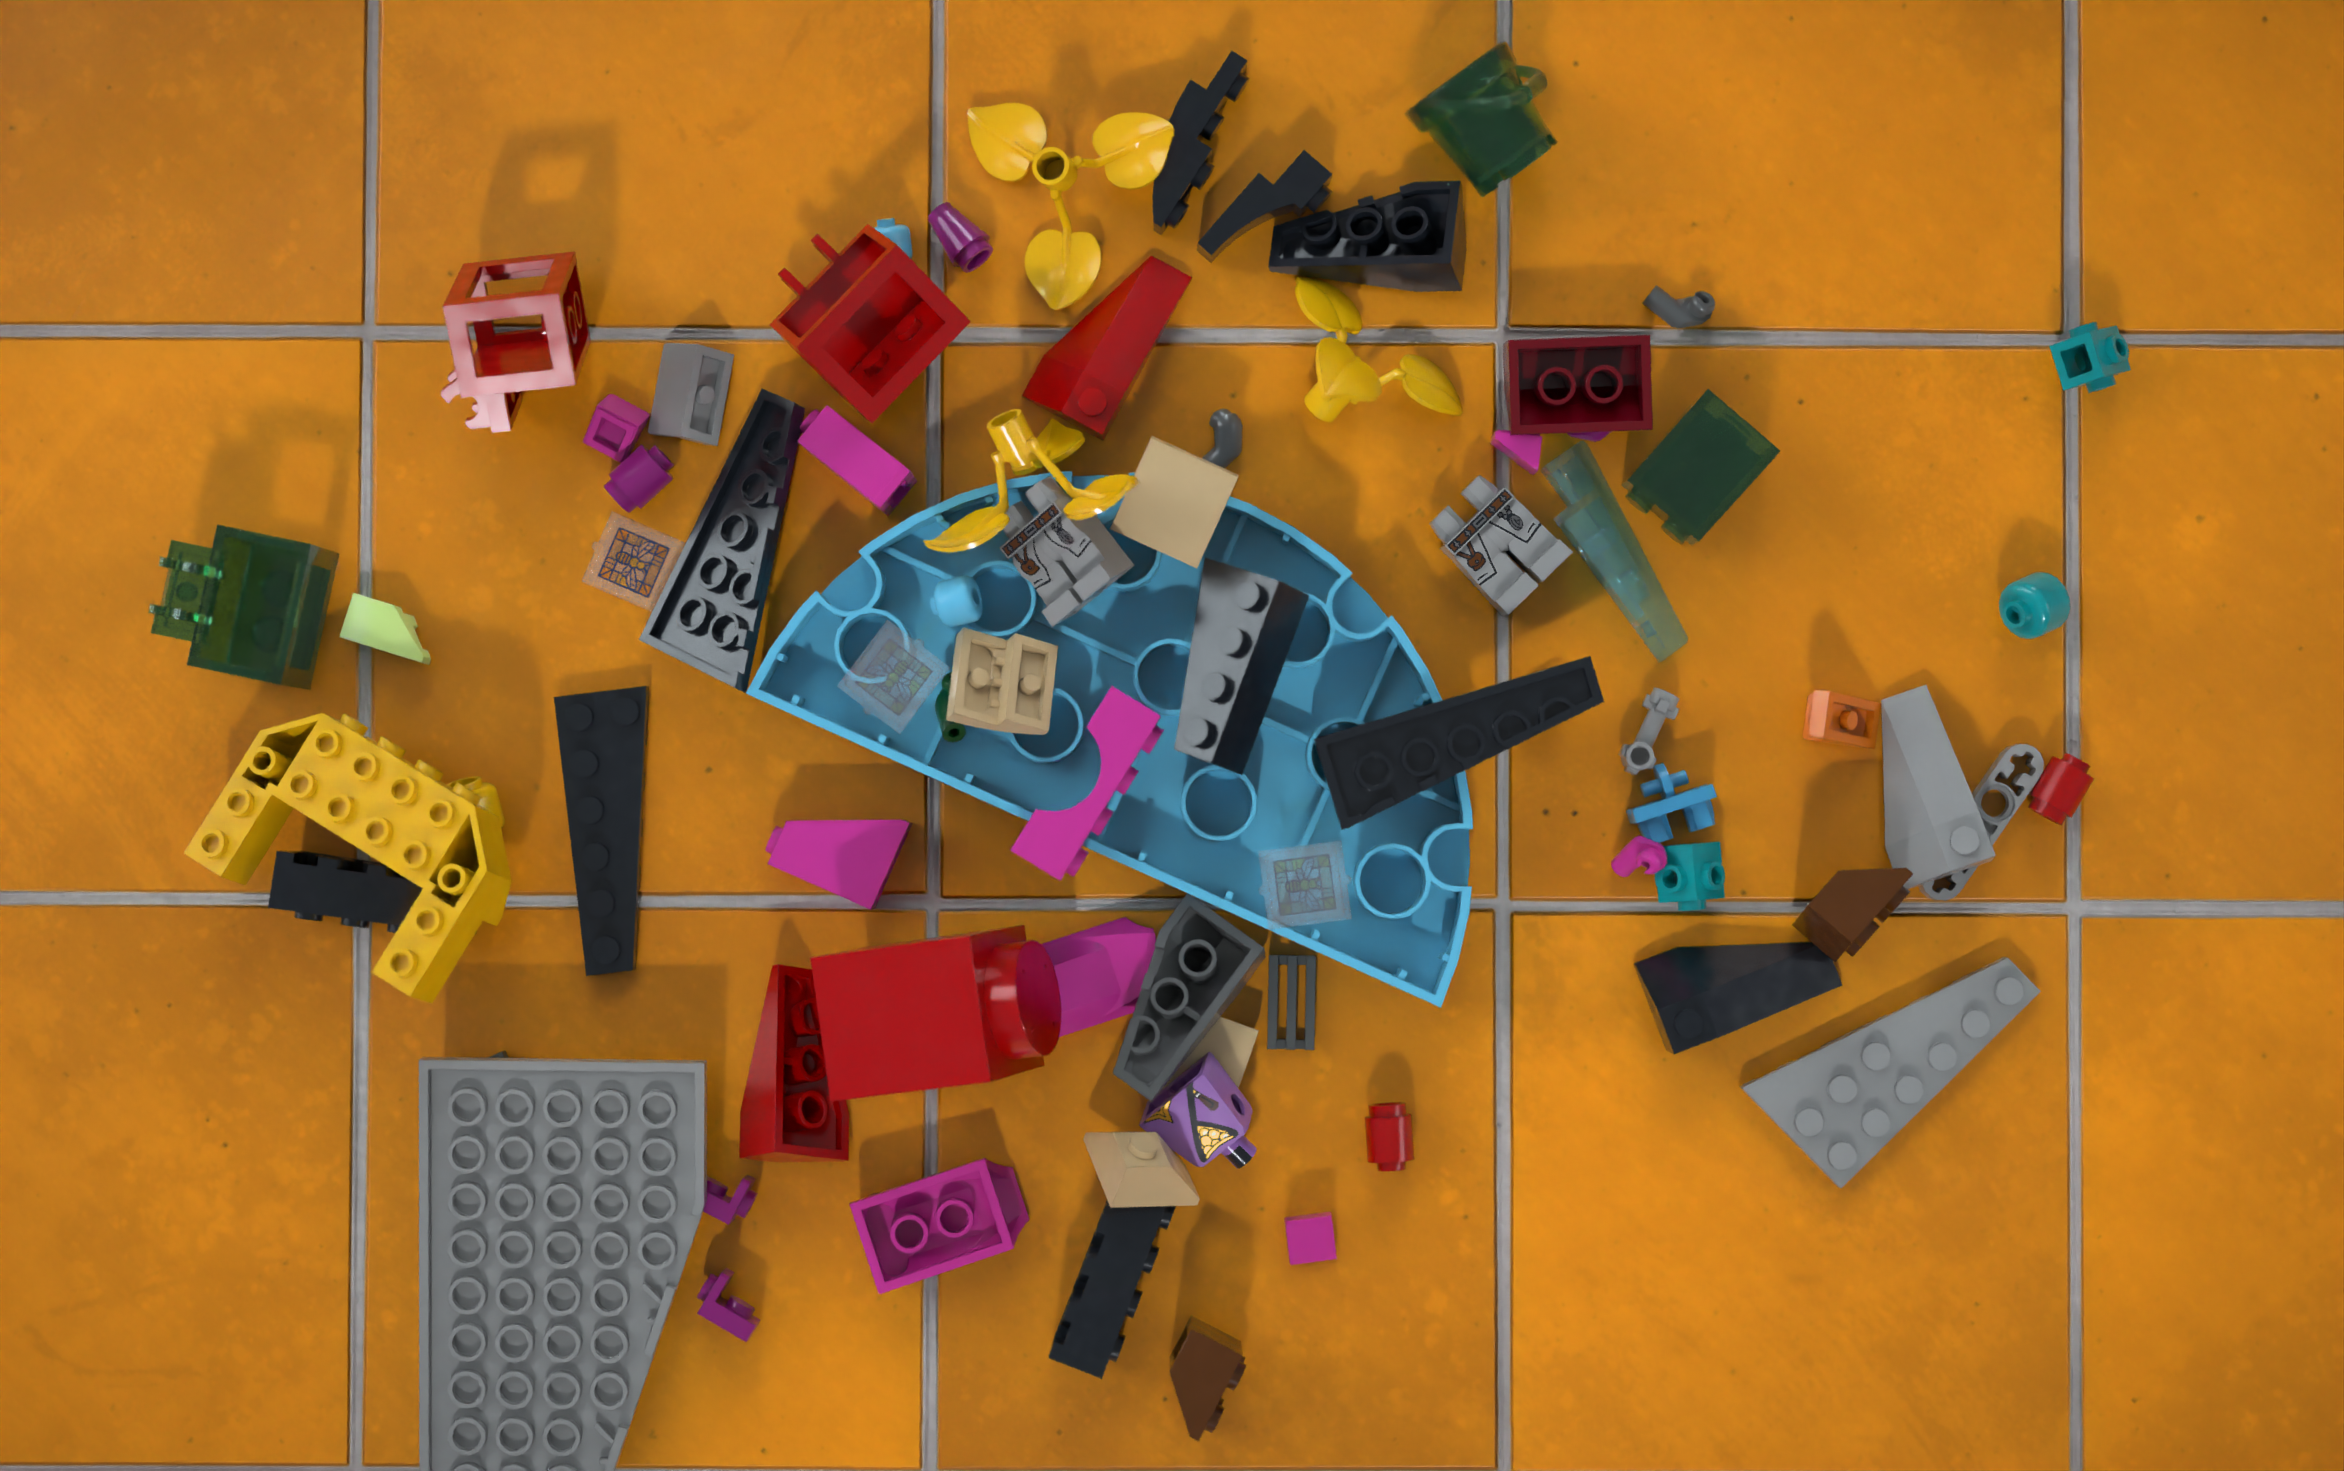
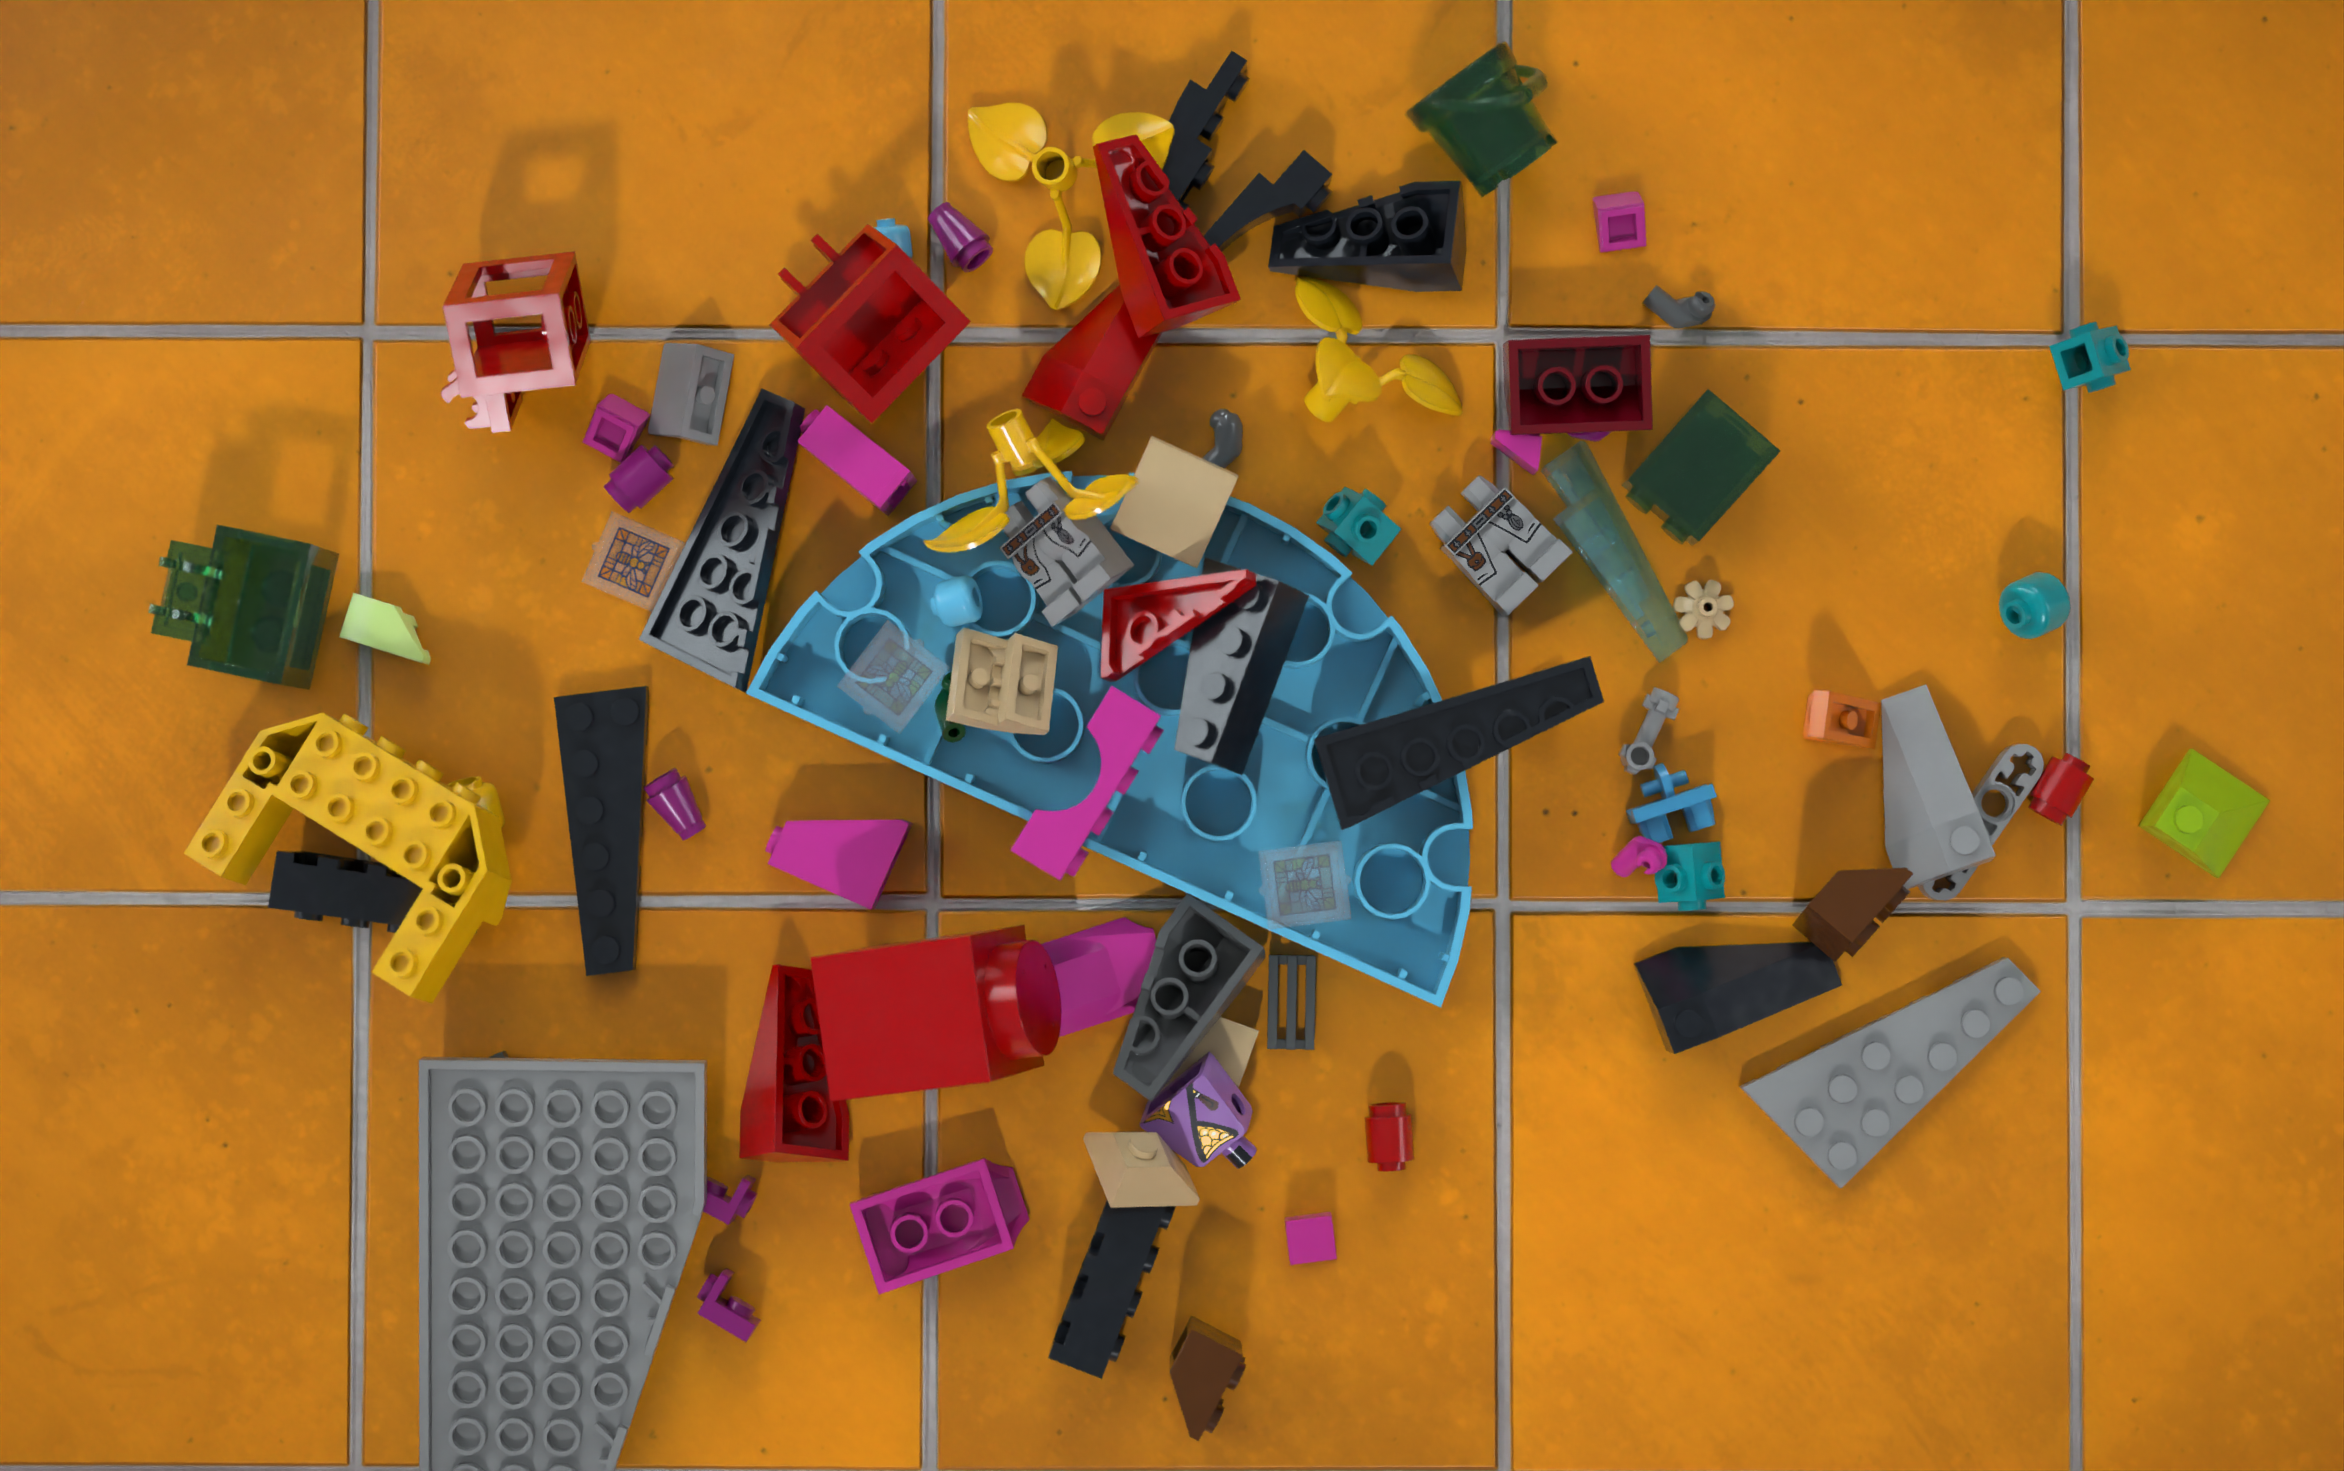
none -> magenta cone [644,768,706,841]
none -> red wedge [1093,134,1241,338]
none -> red wing [1100,569,1256,682]
none -> teal brick [1316,487,1401,566]
none -> dark pink slope [1593,191,1646,253]
none -> tan plant [1673,580,1734,639]
none -> lime slope [2139,749,2270,878]

